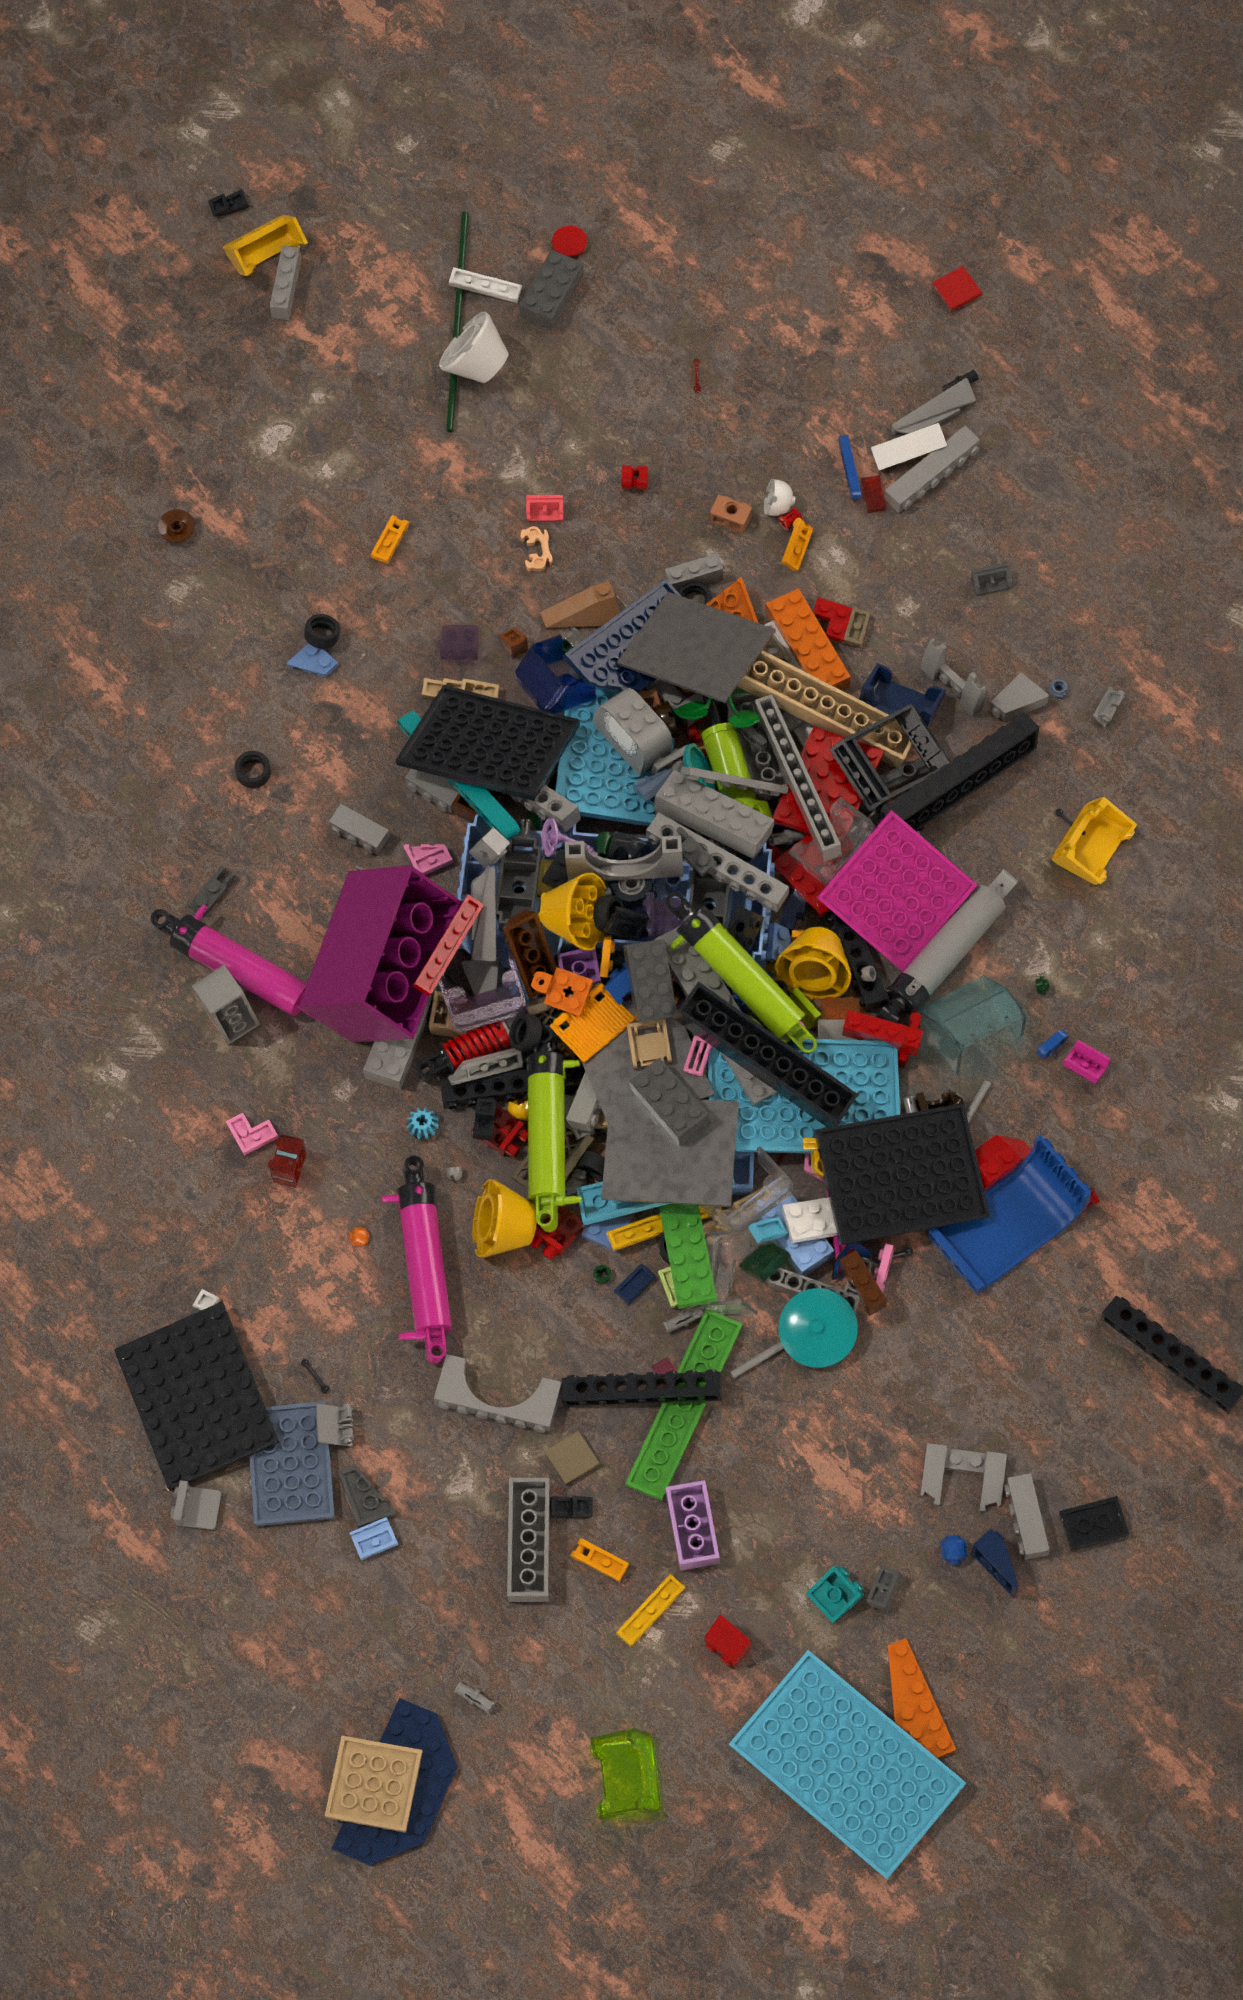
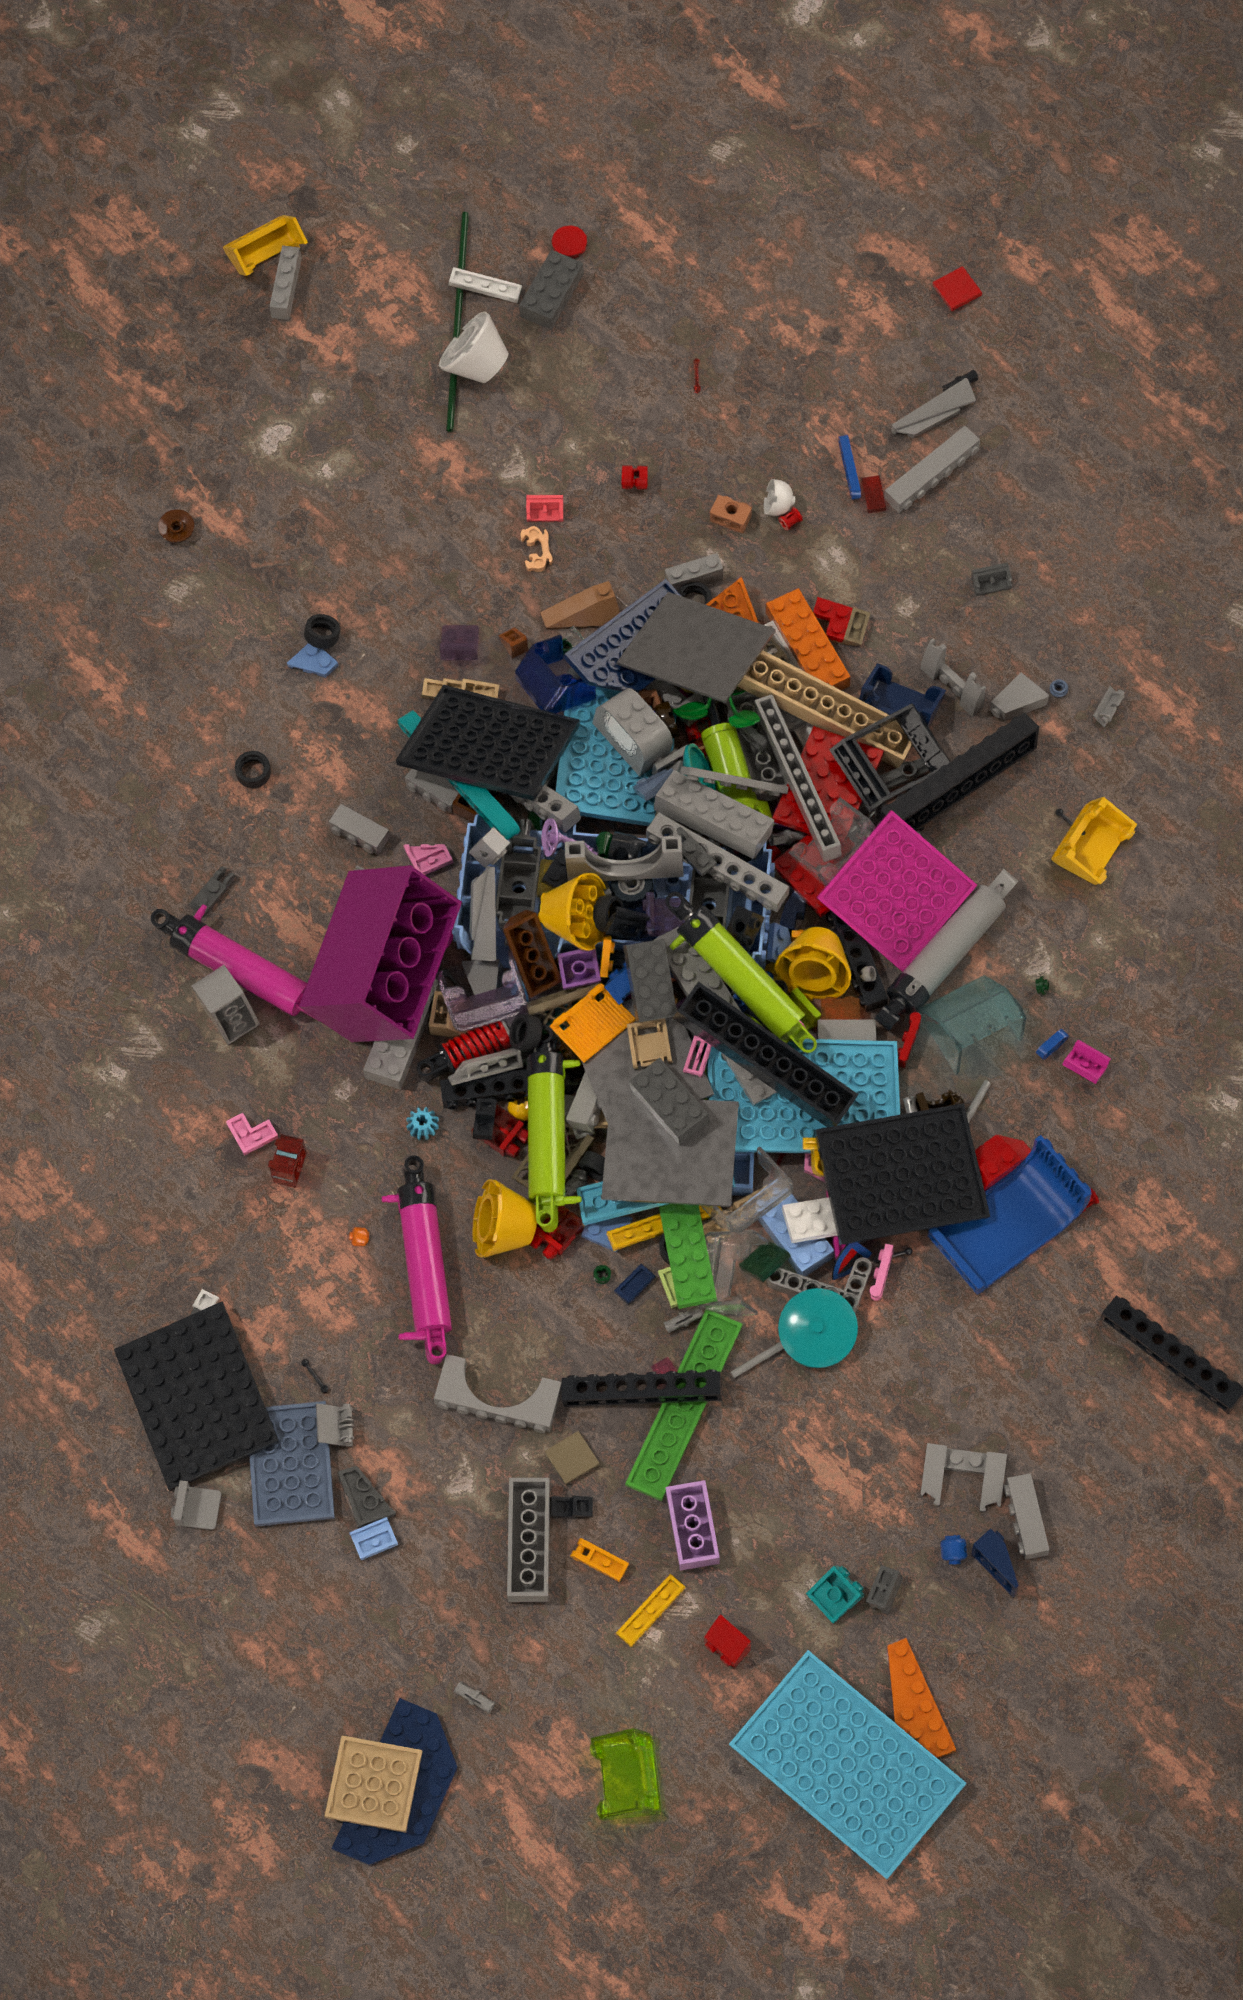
black slope [208,189,250,217] -> none
light orange plate [371,515,410,564] -> none
plate [413,894,484,996] -> none
light grey hinge [446,1167,462,1182] -> none
orange plate [531,967,594,1017] -> none
medium azure tile [748,1217,788,1243] -> none
light orange plate [781,518,813,571] -> none
reddish brown arch [839,1250,887,1316] -> none
red arch [842,1010,923,1056] -> none
white sticker [871,423,947,470] -> none
black plate [1059,1496,1129,1551] -> none

